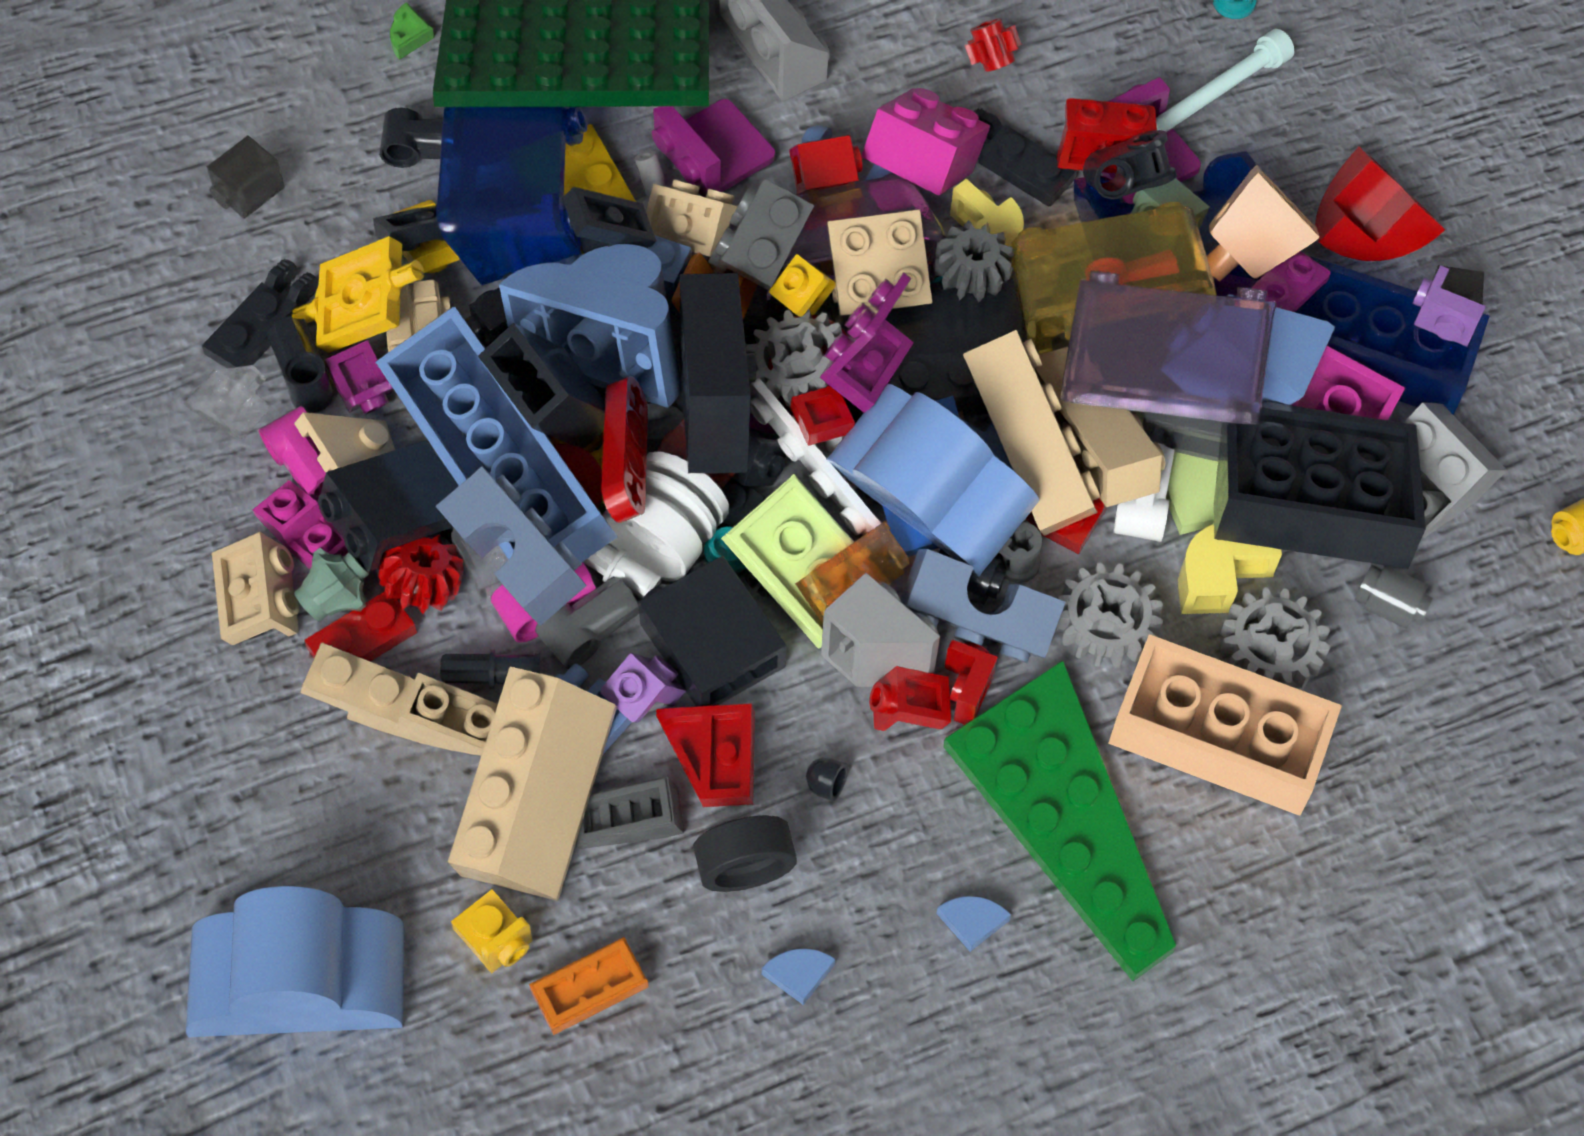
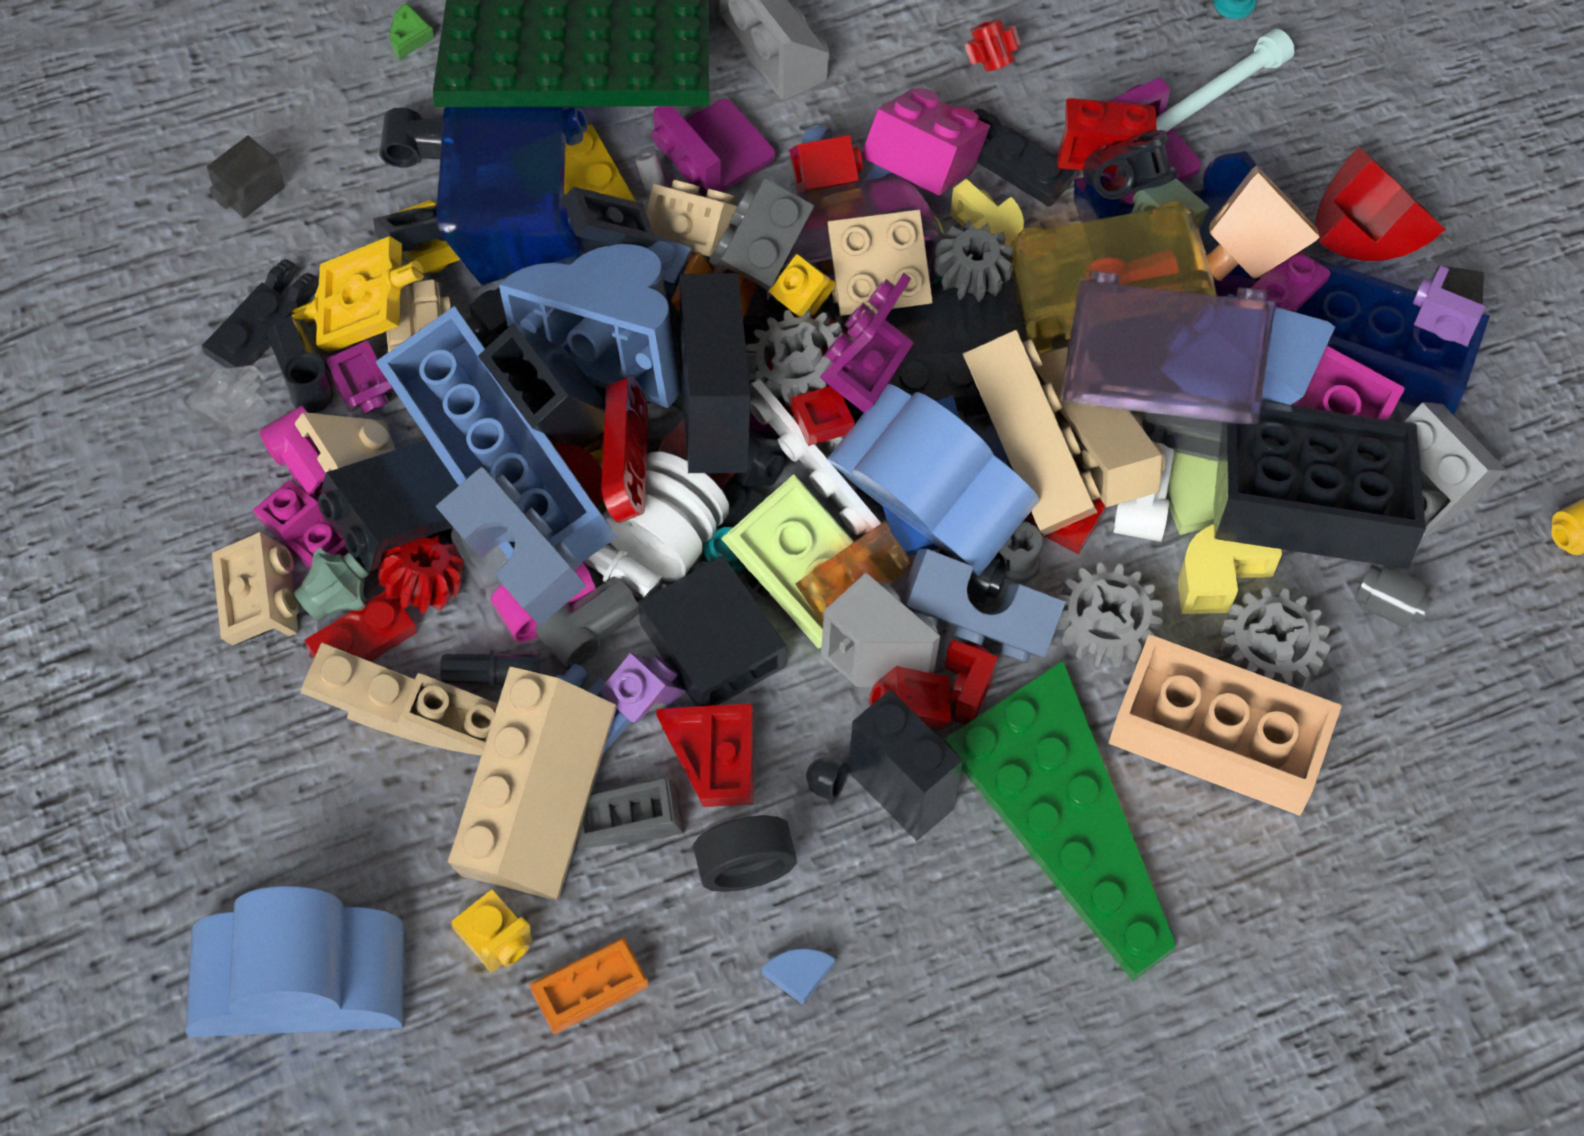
medium blue tile [936,896,1011,952] -> none
none -> black brick [848,689,963,841]

